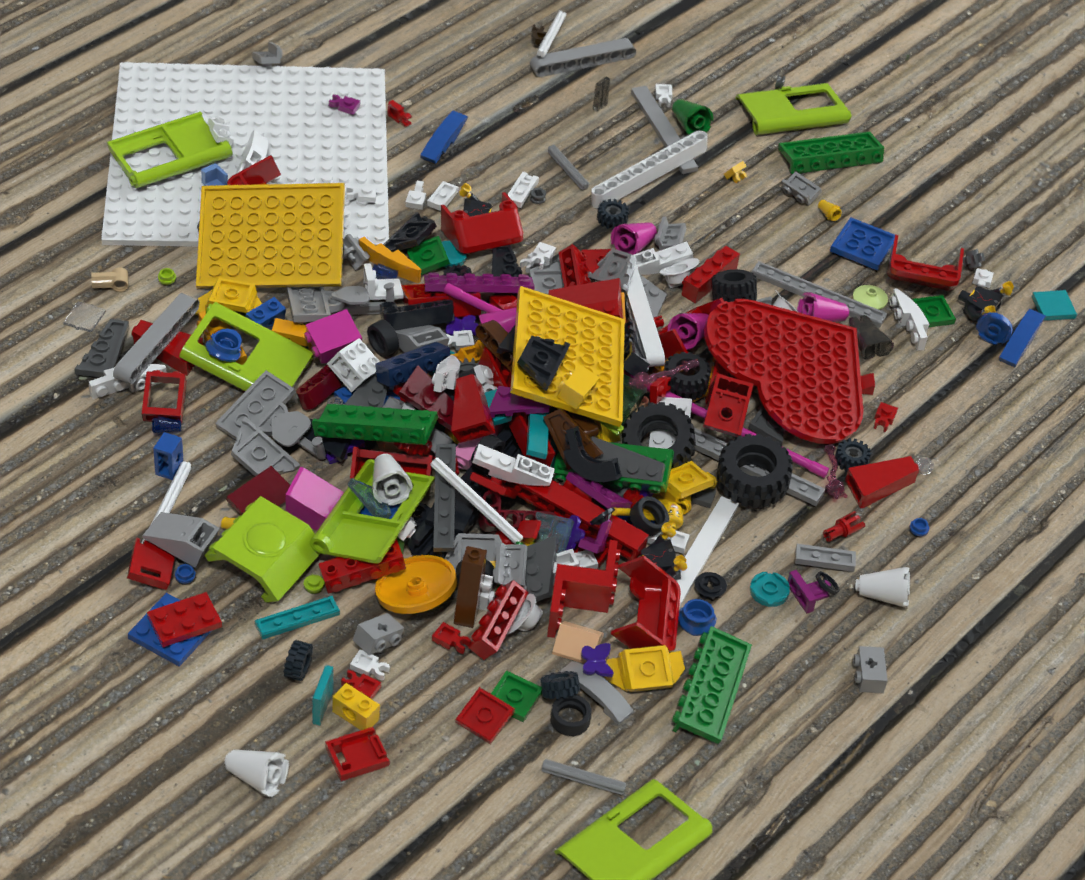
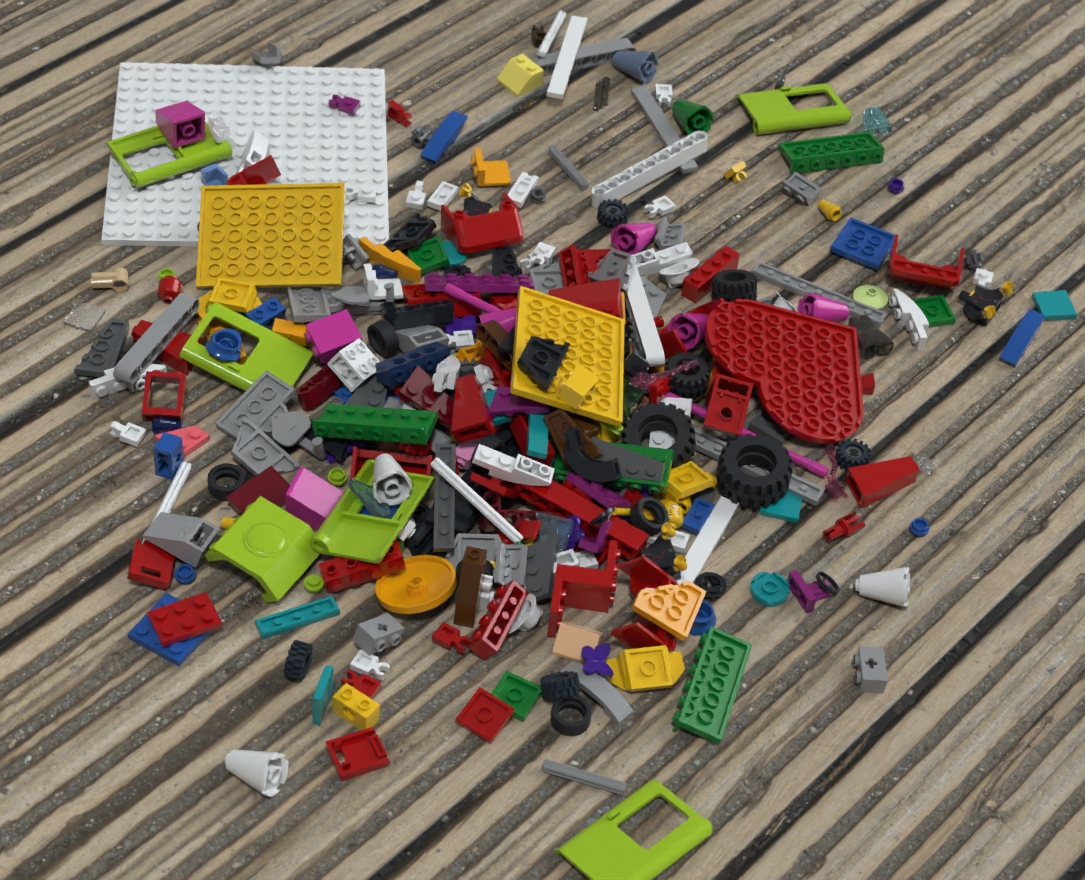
light grey plate [795,544,856,572] -> none
red plate [874,402,898,432] -> none
blue tile [976,312,1013,344] -> none
none -> white plate [110,421,146,447]
none -> dark pink slope [155,101,205,149]
none -> coral wing [155,425,210,459]
none -> red head [157,275,183,304]
none -> black tyre [207,463,245,501]
none -> lime plate [327,468,347,486]
none -> dark grey gear [411,126,432,148]
none -> light orange bracket [471,148,511,186]
none -> light yellow slope [497,54,544,97]
none -> white tile [547,15,587,99]
none -> sand blue cone [612,51,658,83]
none -> light orange plate [631,581,706,641]
none -> white plate [644,195,676,218]
none -> blue plate [681,497,715,535]
none -> teal tile [759,491,802,523]
none -> clear light blue wing [863,106,893,134]
none -> dark purple plate [888,178,904,194]

